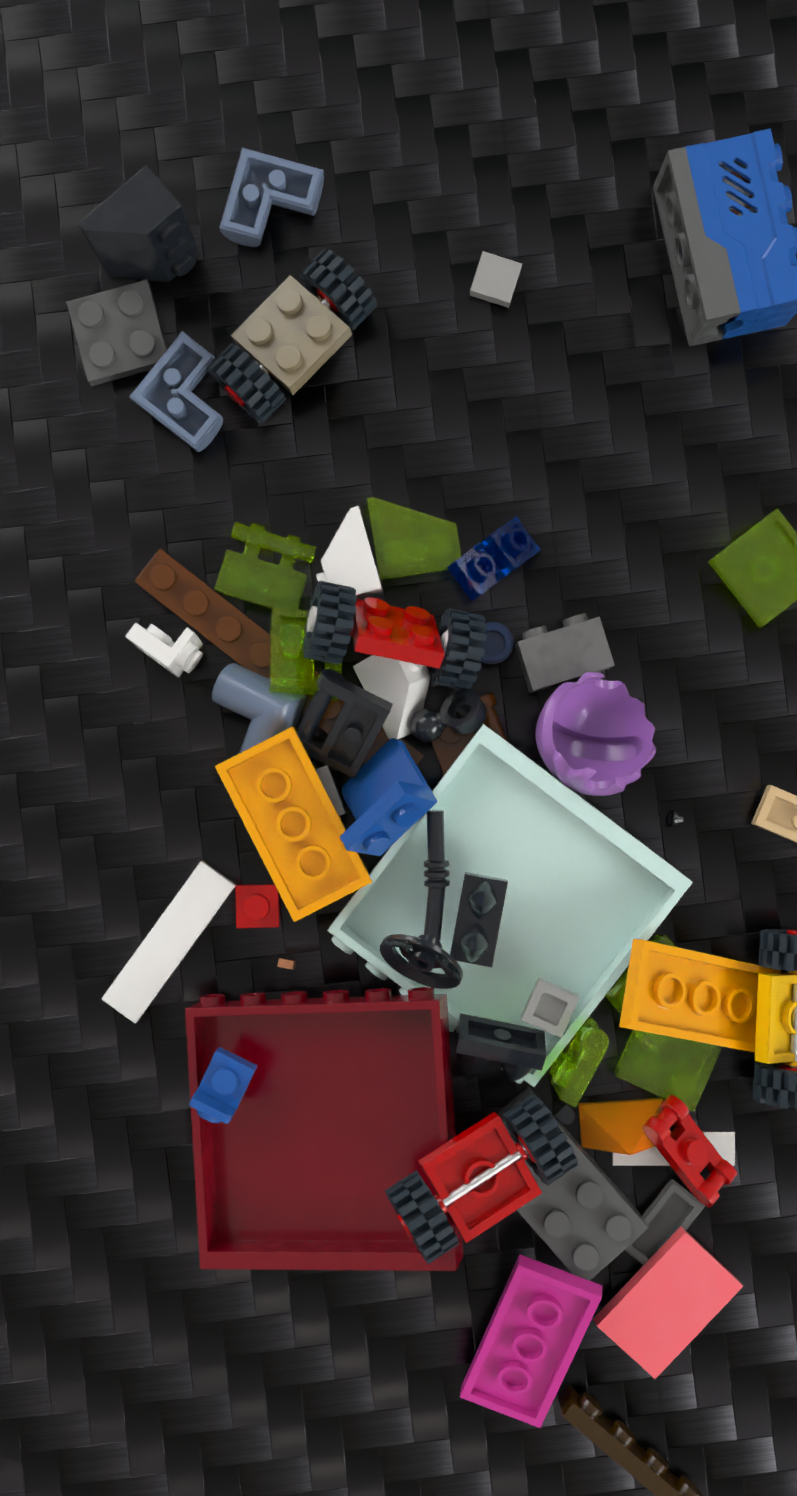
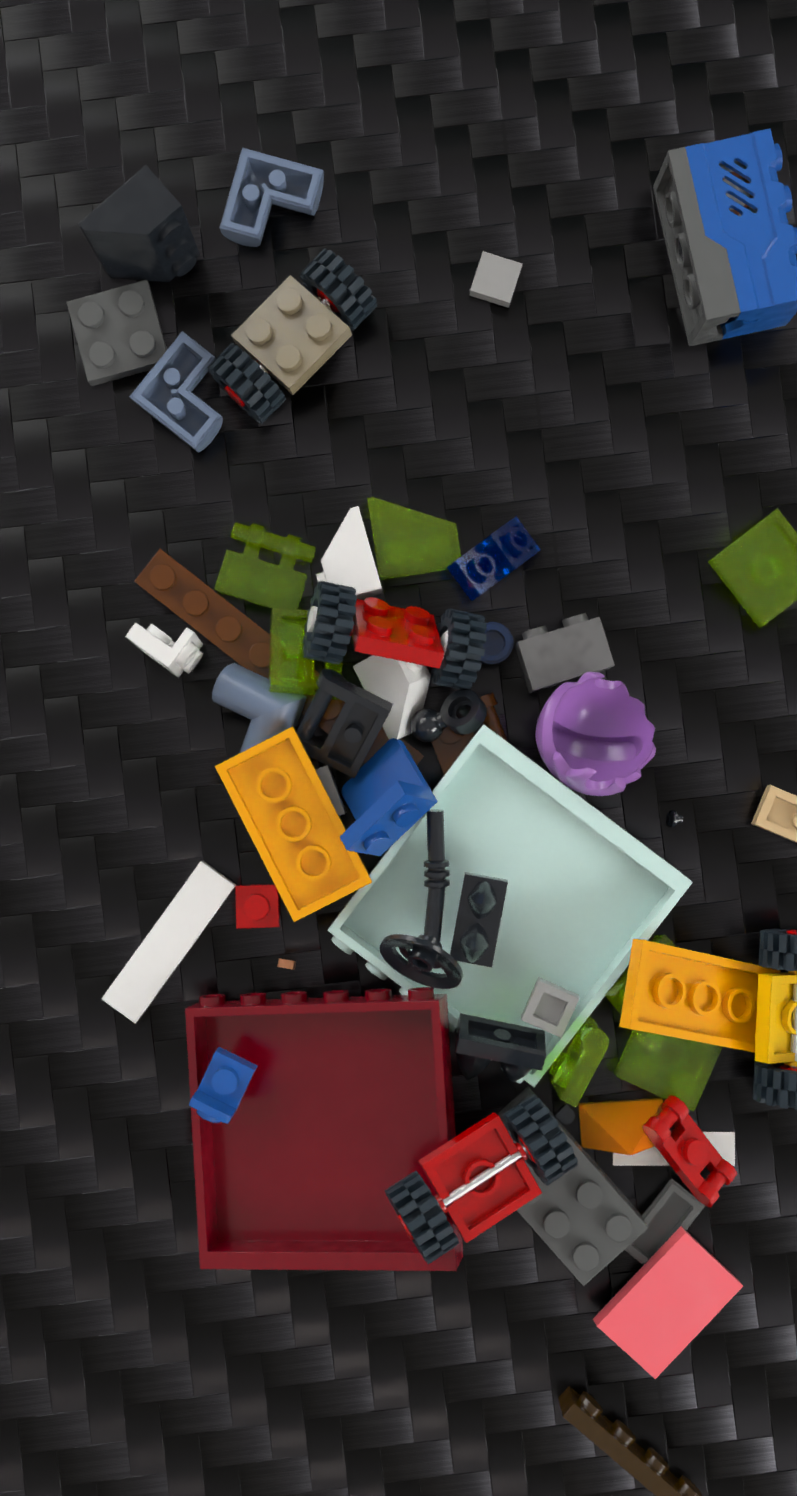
dark pink plate [460,1254,602,1428] -> none

